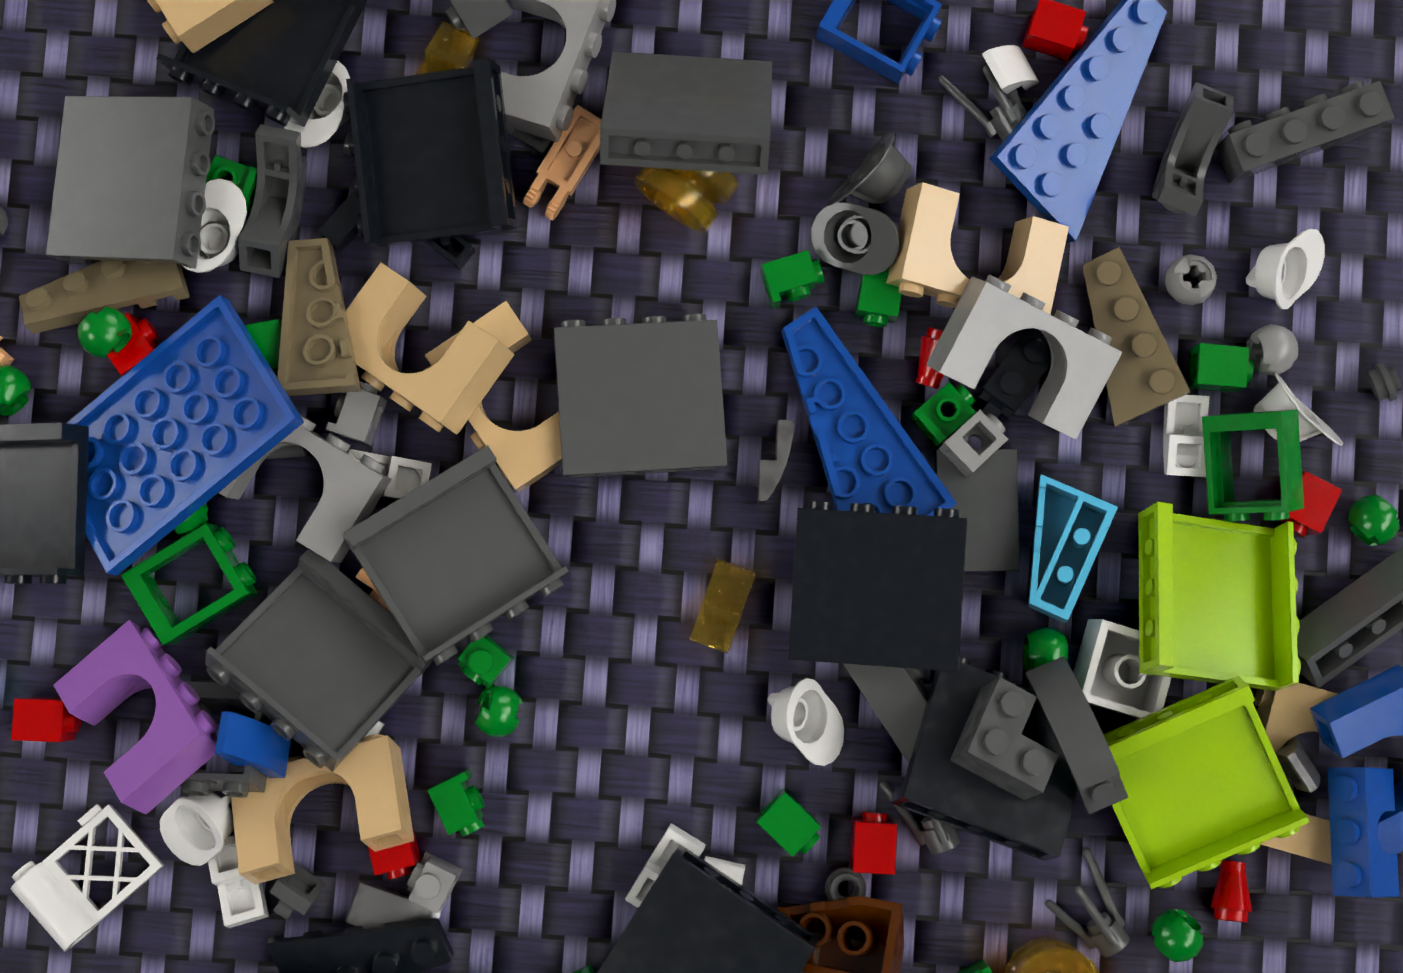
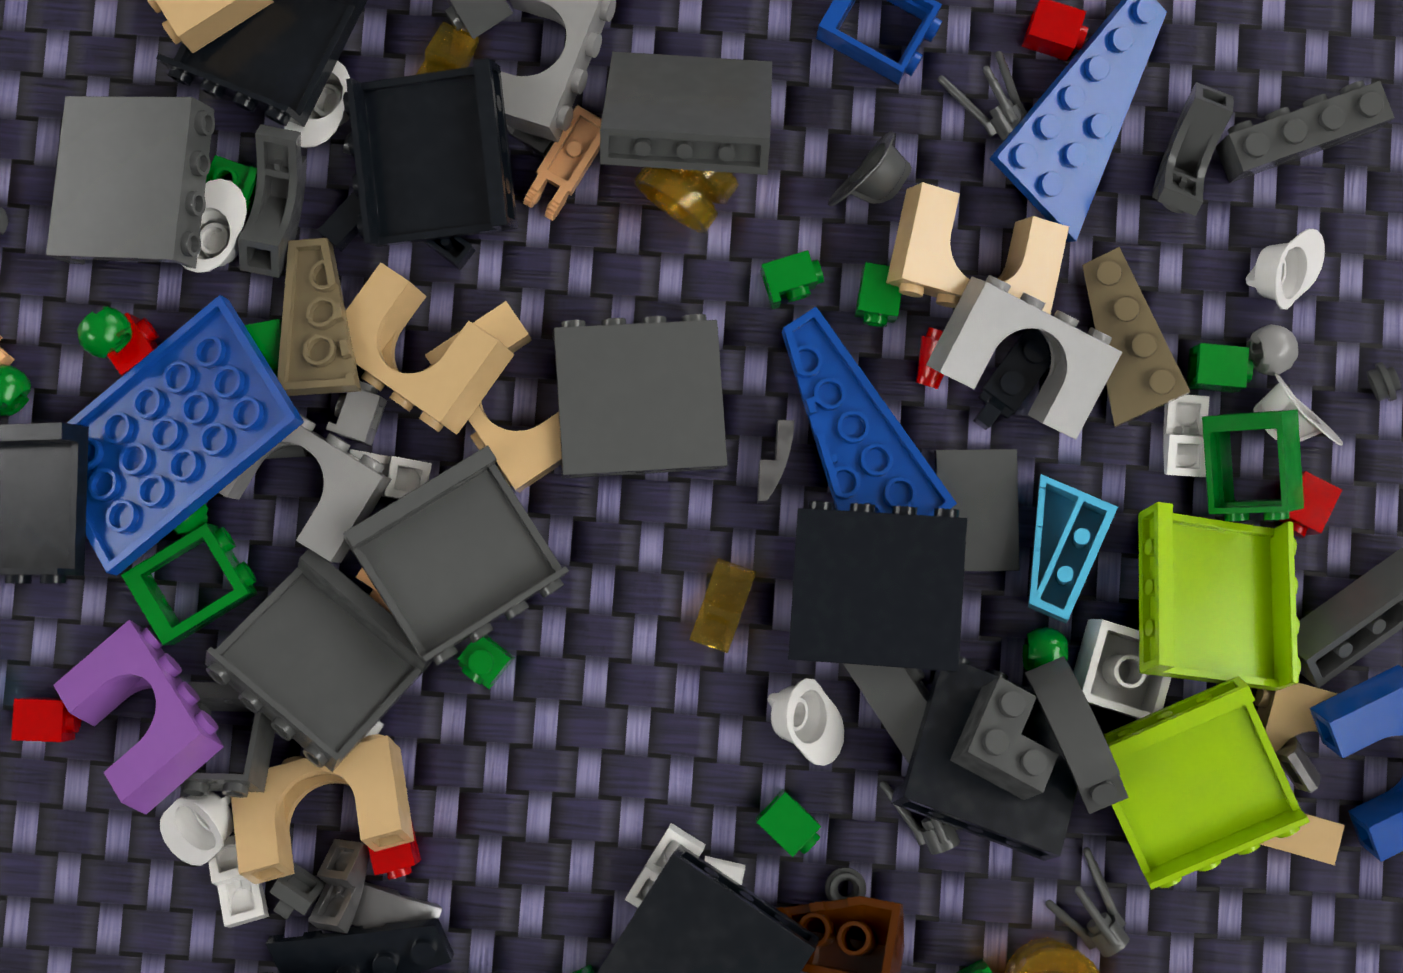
white piece [10,804,164,952] -> none
dark tan wing [19,260,190,334] -> none
blue slope [215,711,291,778] -> none
light grey brick [407,851,463,914] -> none
green brick [427,768,485,837] -> none
green piece [473,685,523,737] -> none
dark grey piece [811,203,899,275] -> none
red brick [850,811,897,875] -> none
green brick [909,382,976,447] -> none
light grey brick [939,410,1008,478] -> none
white slope [982,45,1039,94] -> none
green piece [1151,909,1204,962] -> none
light grey piece [1165,254,1217,305] -> none
red cone [1210,861,1253,923] -> none
blue arch [1327,767,1399,897] -> none
green piece [1347,495,1400,546] -> none
none -> flat silver slope [308,839,369,934]

